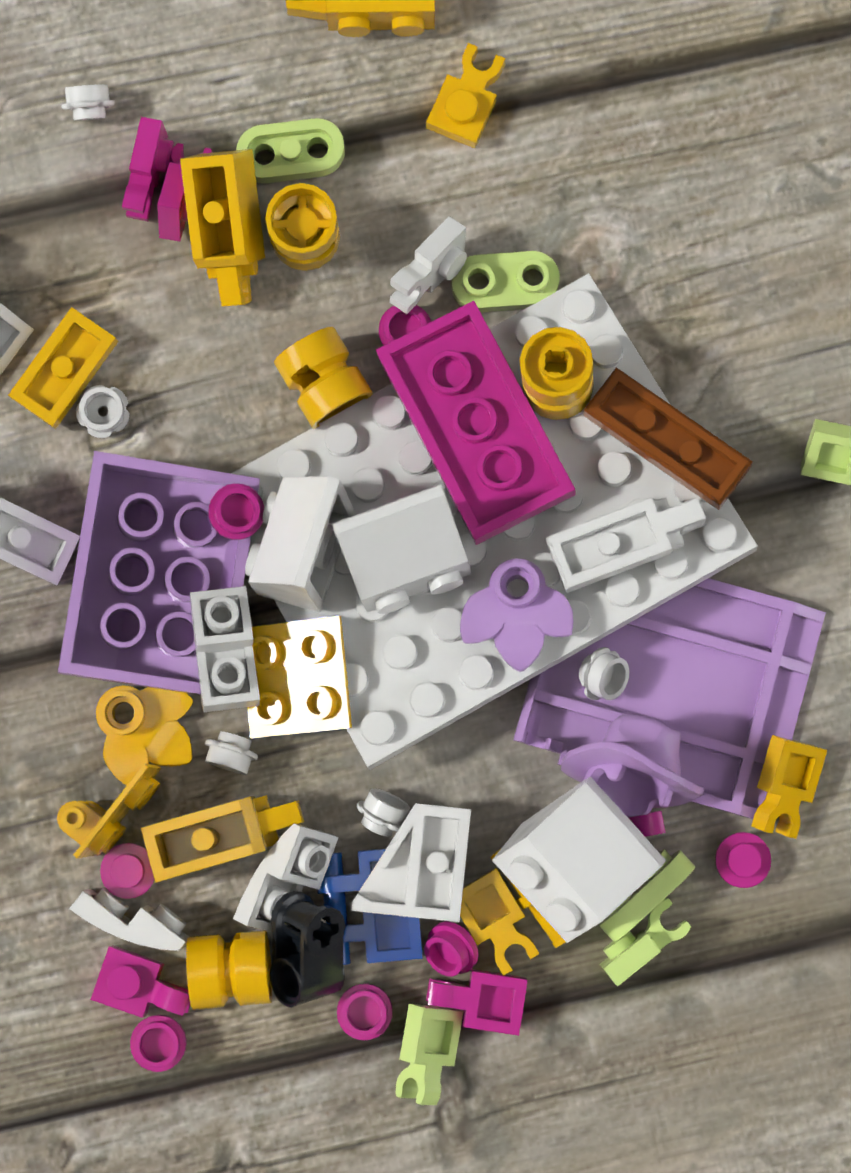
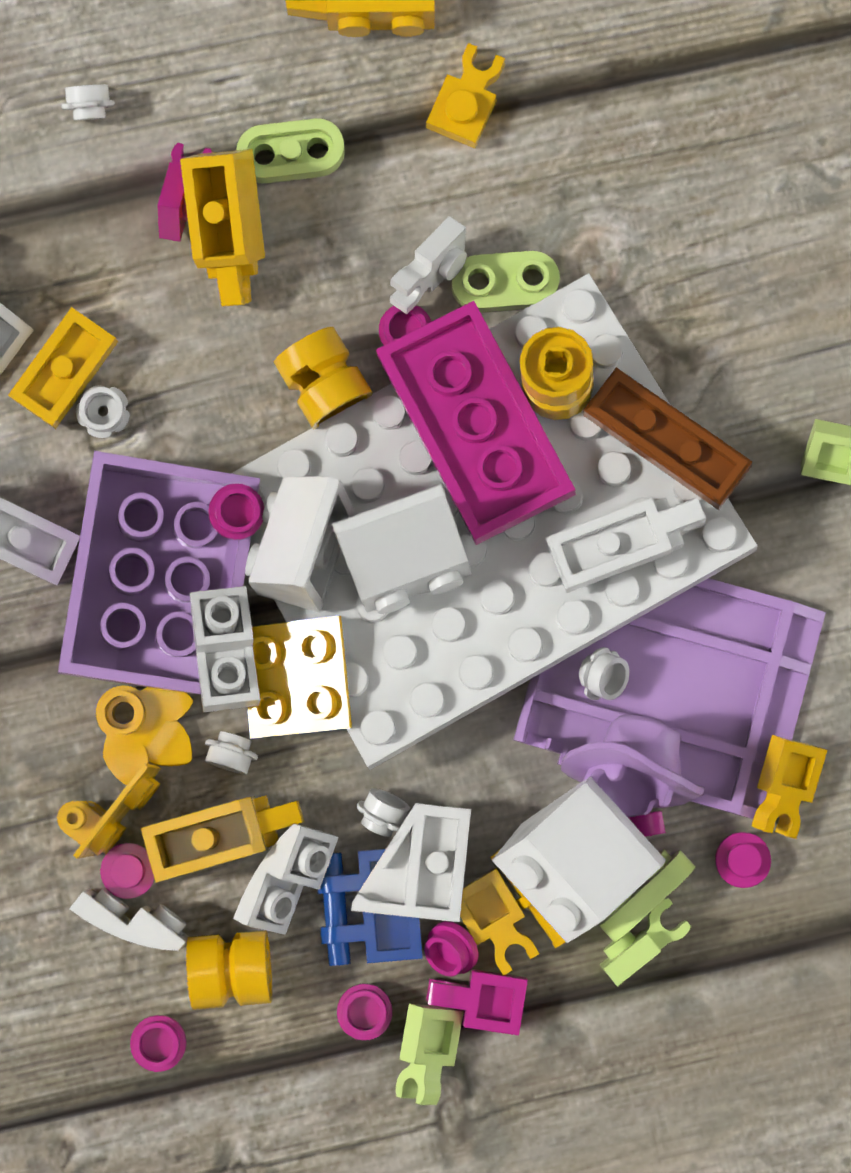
dark pink plate [90,945,191,1018] -> none
dark pink plate [122,116,174,222] -> none
yellow wheel [265,183,340,271] -> none
black piece [270,891,345,1008] -> none
lavender plate [460,559,573,672] -> none

